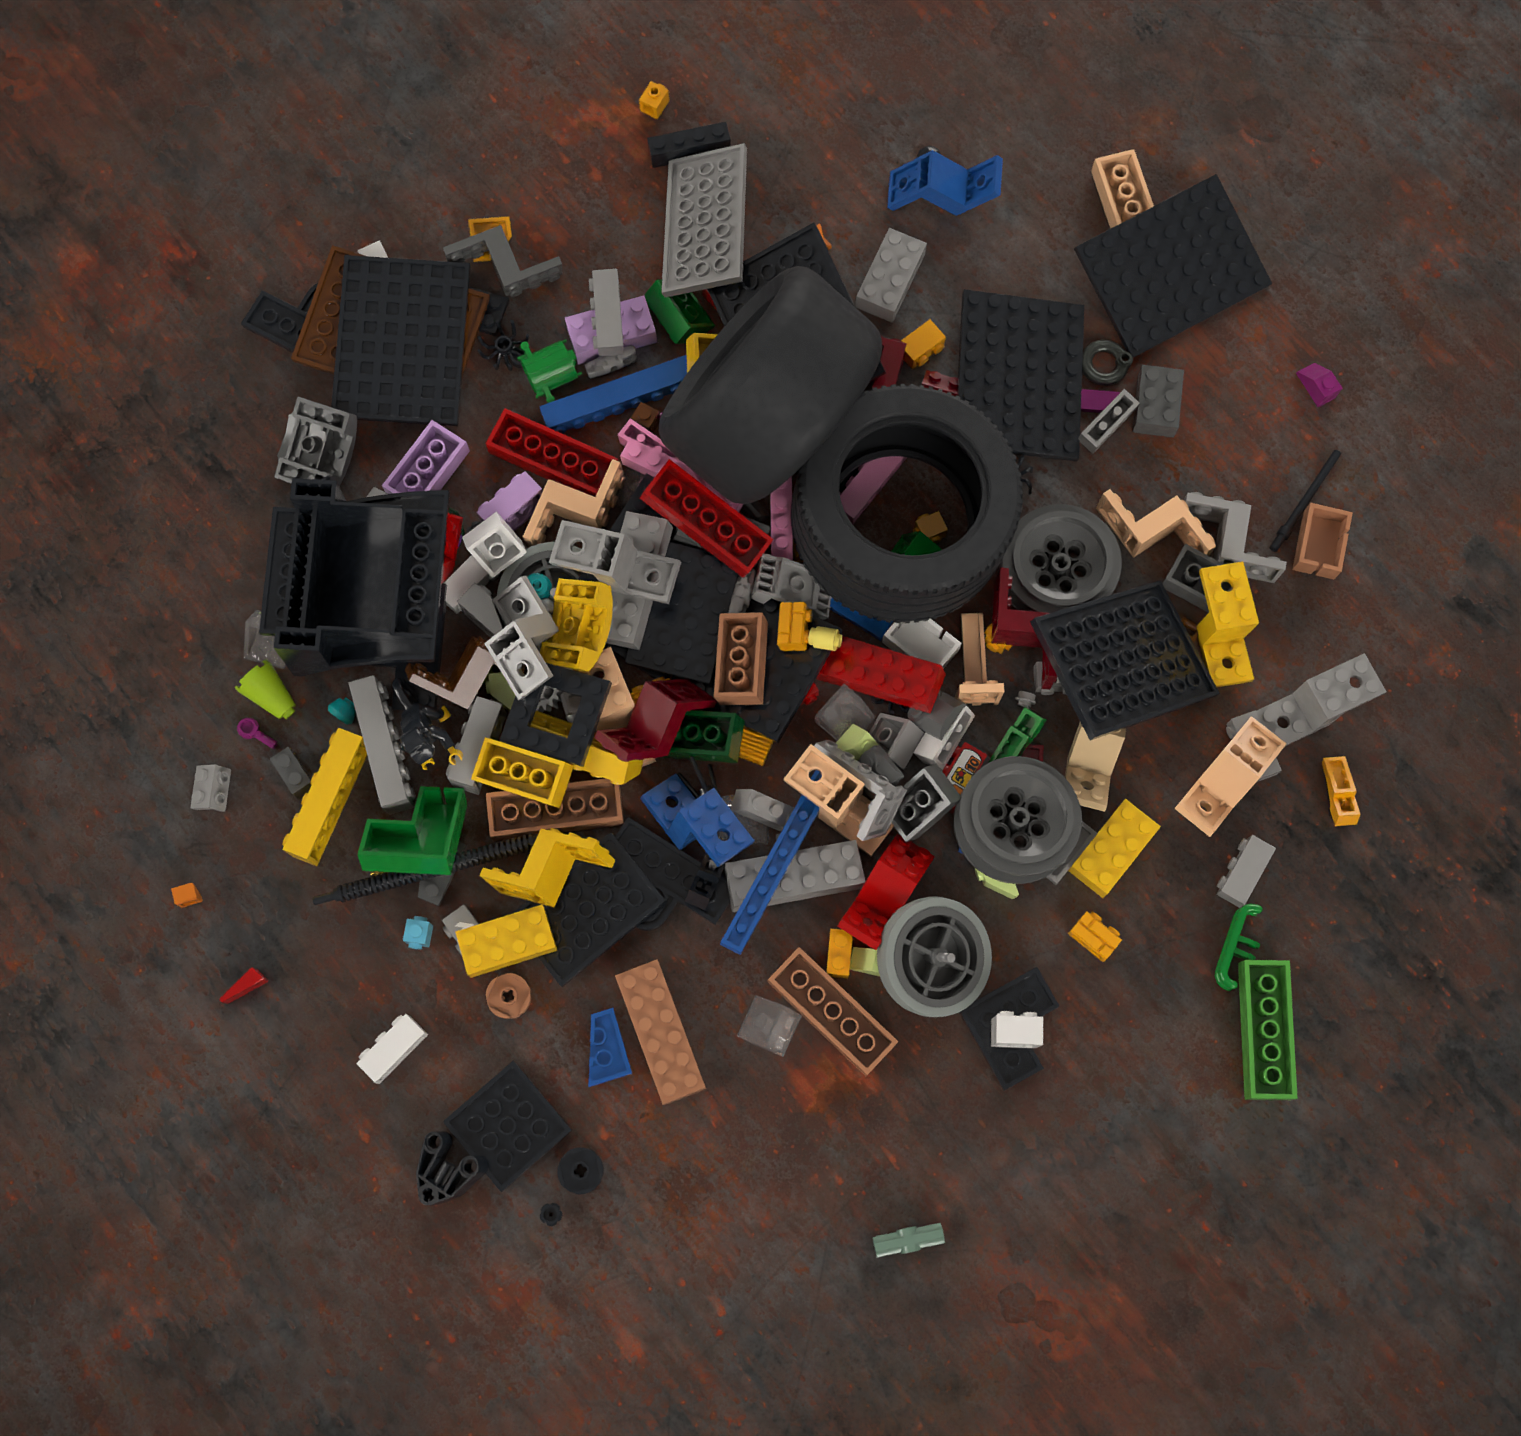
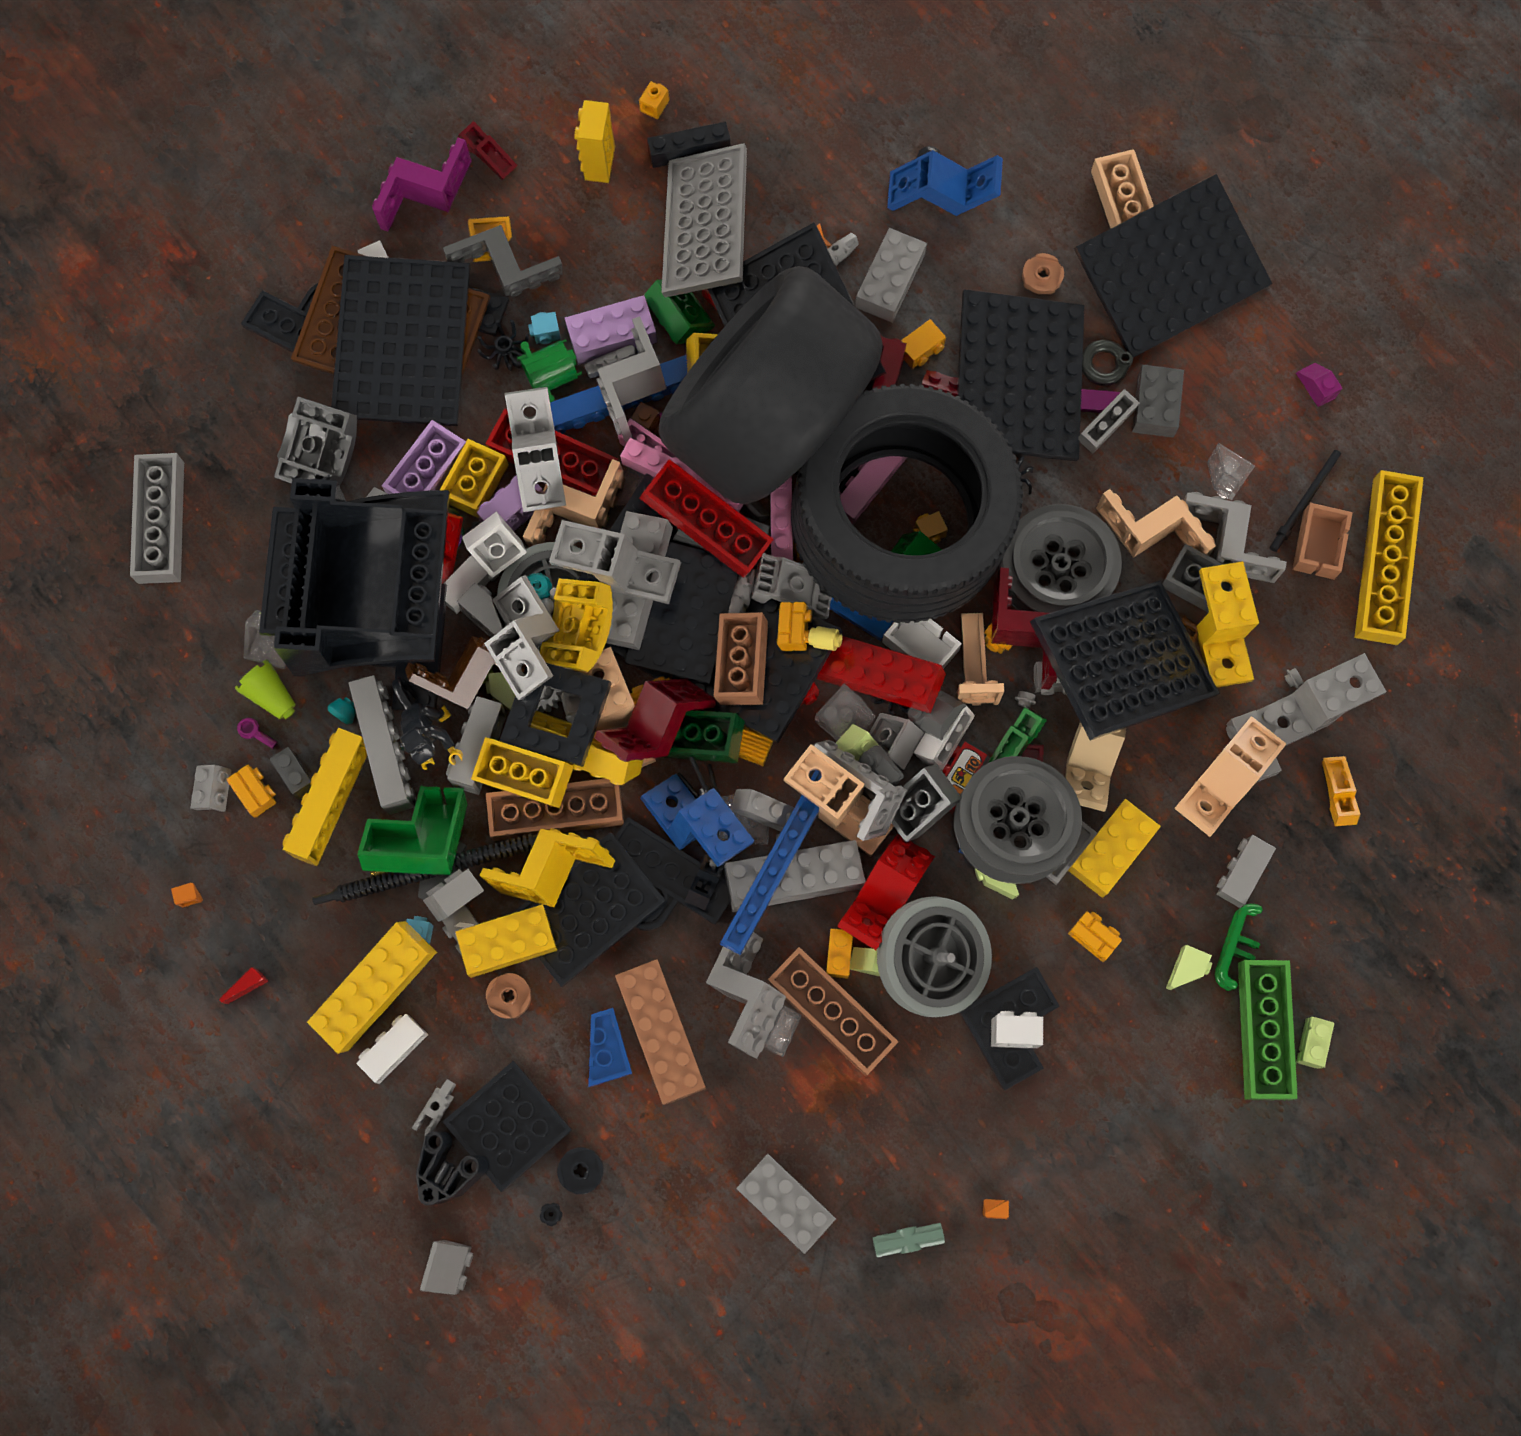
light grey brick [589,269,624,357] -> none
none -> light grey brick [130,453,184,584]
none -> light orange brick [227,765,277,818]
none -> yellow brick [307,921,437,1054]
none -> magenta bracket [372,138,471,232]
none -> light grey hinge [412,1079,456,1136]
none -> light grey slope [420,1240,473,1295]
none -> light grey brick [423,869,484,922]
none -> yellow brick [440,439,508,518]
none -> dark red slope [457,121,518,180]
none -> light grey bracket [505,387,566,512]
none -> medium azure brick [528,312,561,344]
none -> yellow brick [575,100,615,183]
none -> light grey bracket [597,317,667,442]
none -> light grey bracket [706,932,786,1059]
none -> light grey brick [736,1154,836,1254]
none -> light grey hinge [828,233,859,266]
none -> orange slope [983,1199,1009,1219]
none -> nougat plate [1022,253,1064,295]
none -> yellowish green slope [1166,945,1212,990]
none -> clear slope [1207,443,1255,501]
none -> light grey plate [1284,668,1303,688]
none -> yellowish green brick [1296,1017,1334,1069]
none -> yellow brick [1355,470,1424,645]

